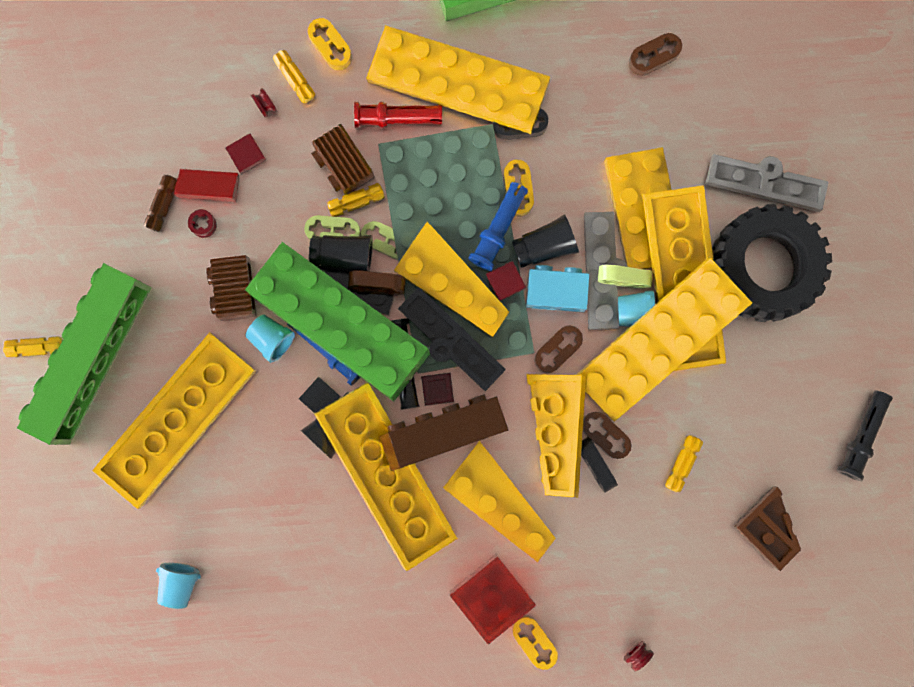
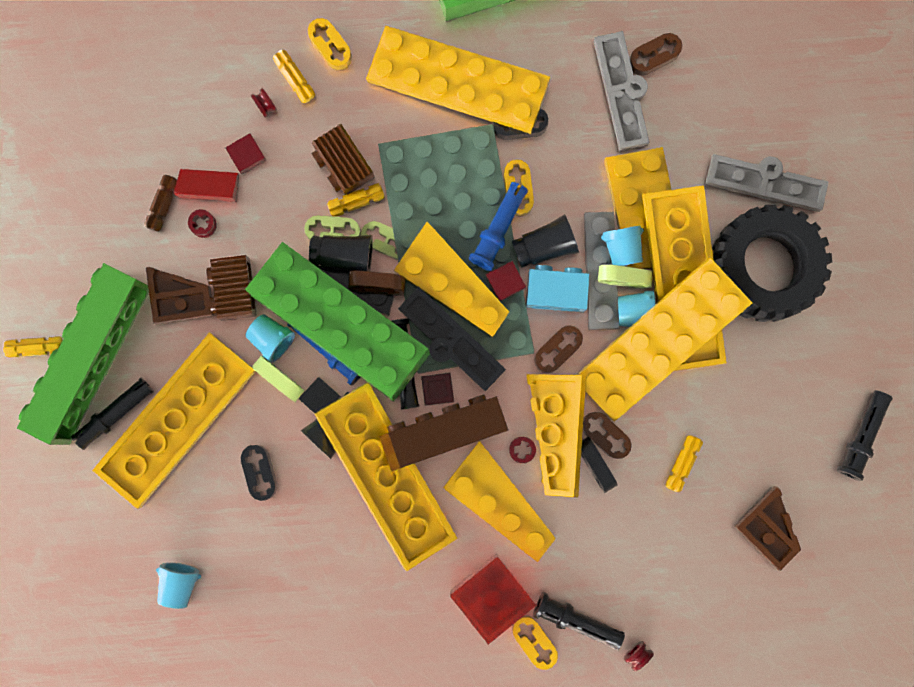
red pin [354,102,442,128] -> none
none -> black pin [71,377,154,450]
none -> reddish brown wing [146,267,214,325]
none -> black beam [241,445,277,501]
none -> yellowish green beam [252,356,305,402]
none -> dark red bush [509,437,536,463]
none -> black pin [533,592,625,651]
none -> light grey hinge [593,31,650,152]
none -> medium azure piece [601,225,644,266]

